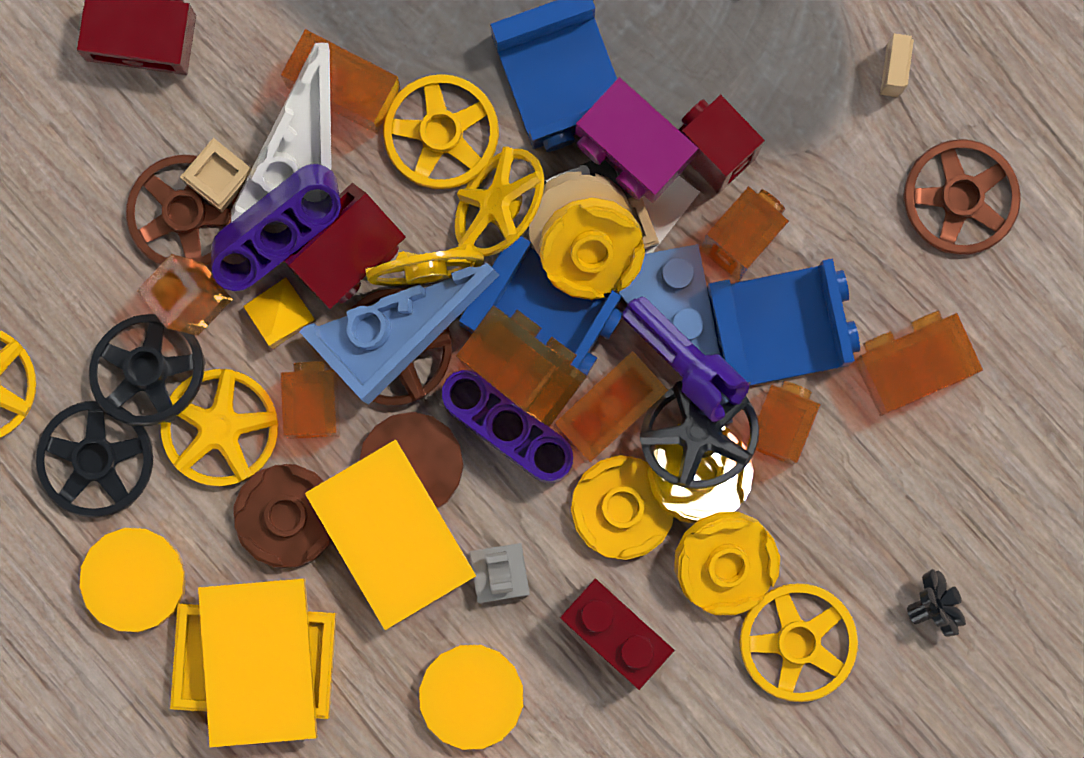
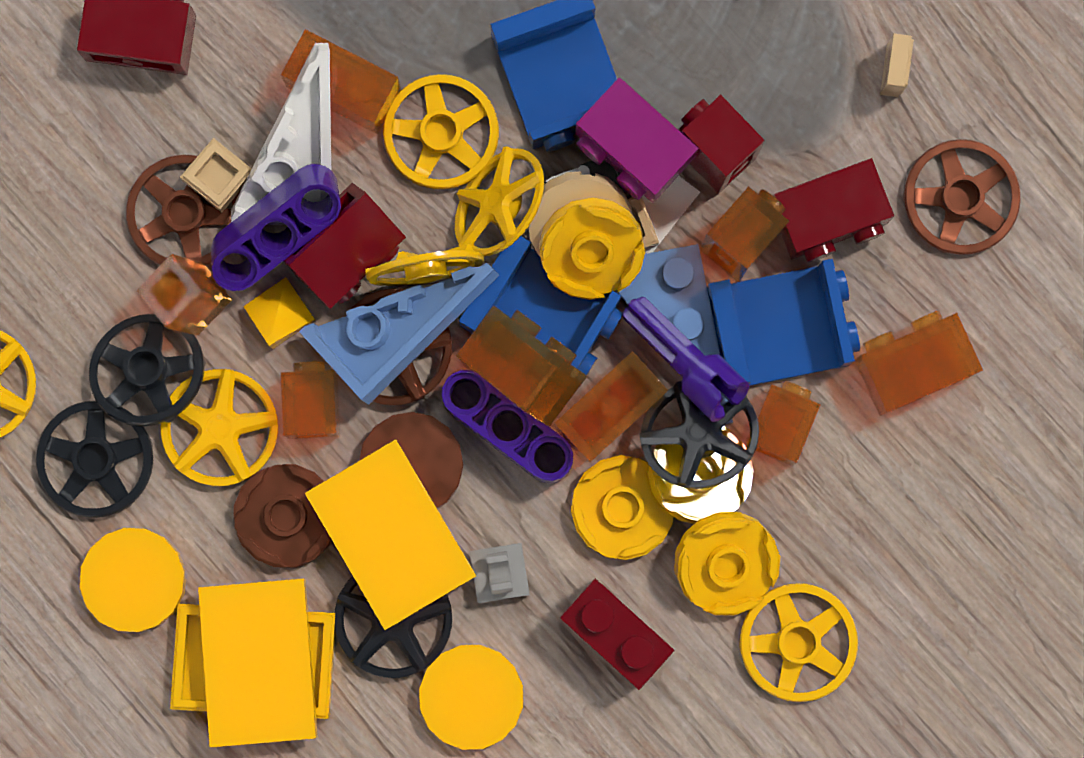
black plant [907,569,966,637] -> none
none -> black wheel [334,576,452,678]
none -> dark red brick [769,158,894,263]

